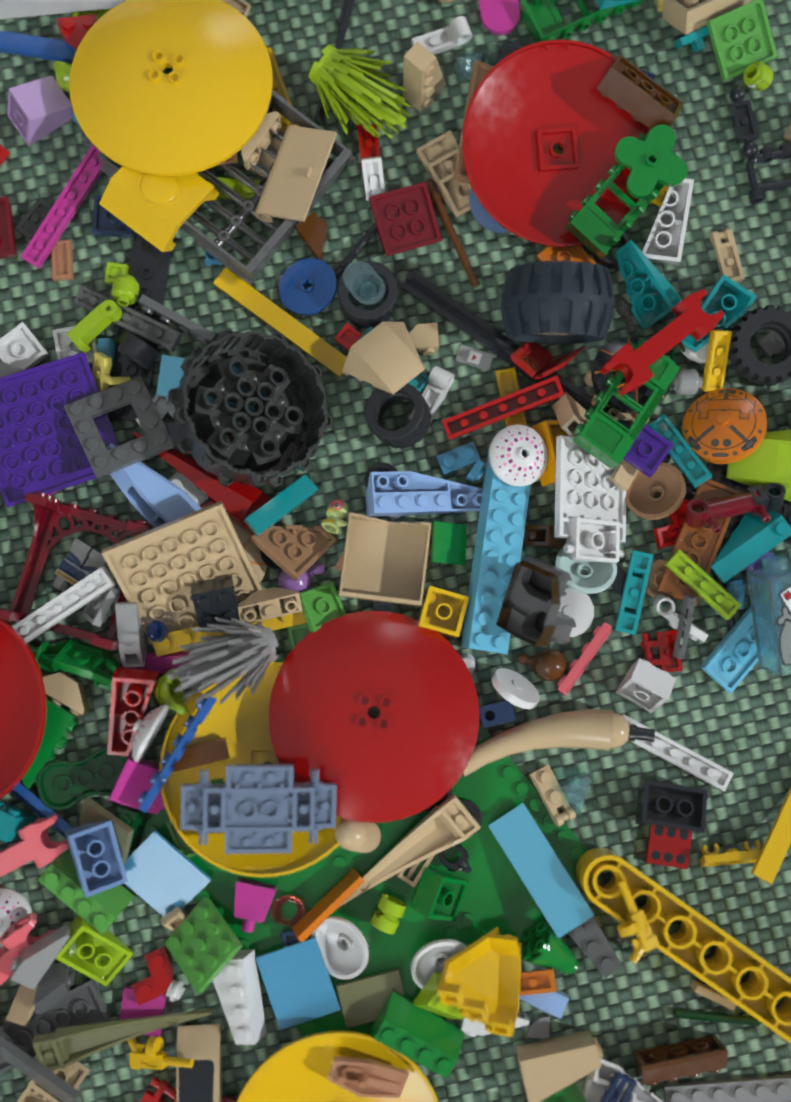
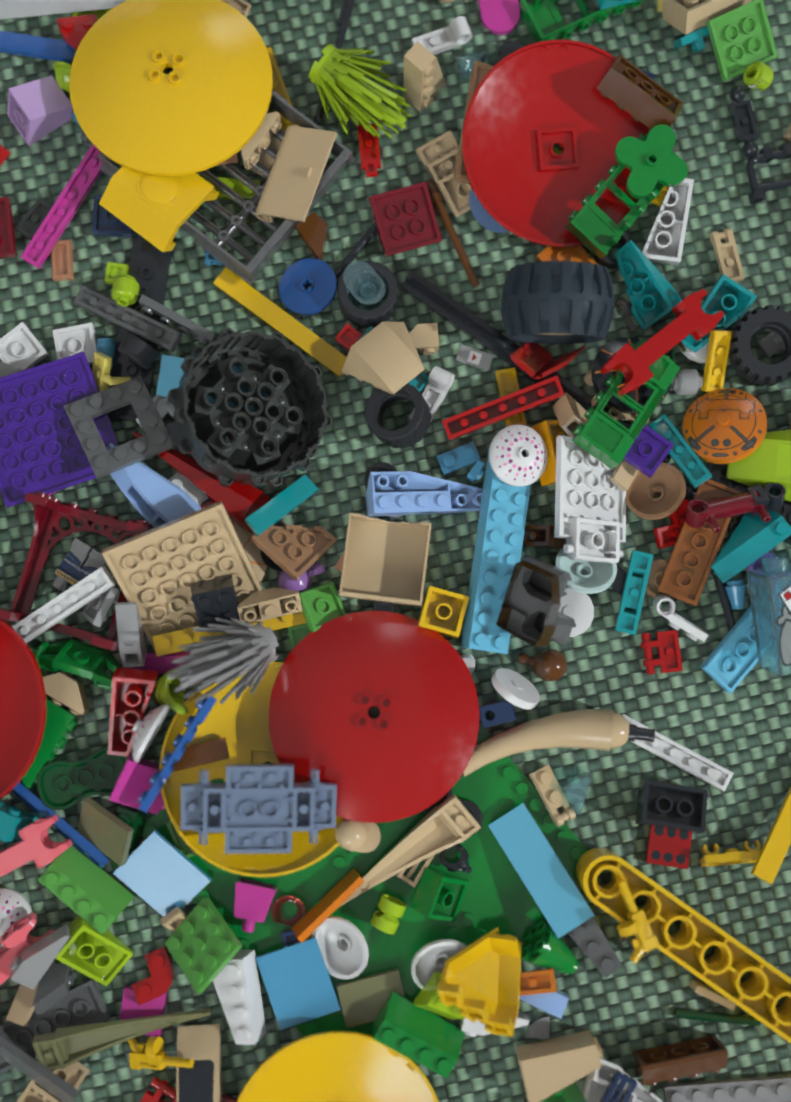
medium blue slope [65,820,128,898] -> none
lime leg [66,300,122,354] -> none
clear blue tile [146,619,168,643] -> none
white plate [166,980,185,1002] -> none
yellowish green animal [321,500,349,534] -> none
nougat piece [328,1056,409,1098] -> none
white plate [361,156,385,201] -> none
green piece [431,521,467,565] -> none
coral plate [557,622,613,696] -> none
white slope [615,658,676,713] -> none
lime tile [664,549,742,620] -> none
dark grey pin [672,595,697,659] -> none

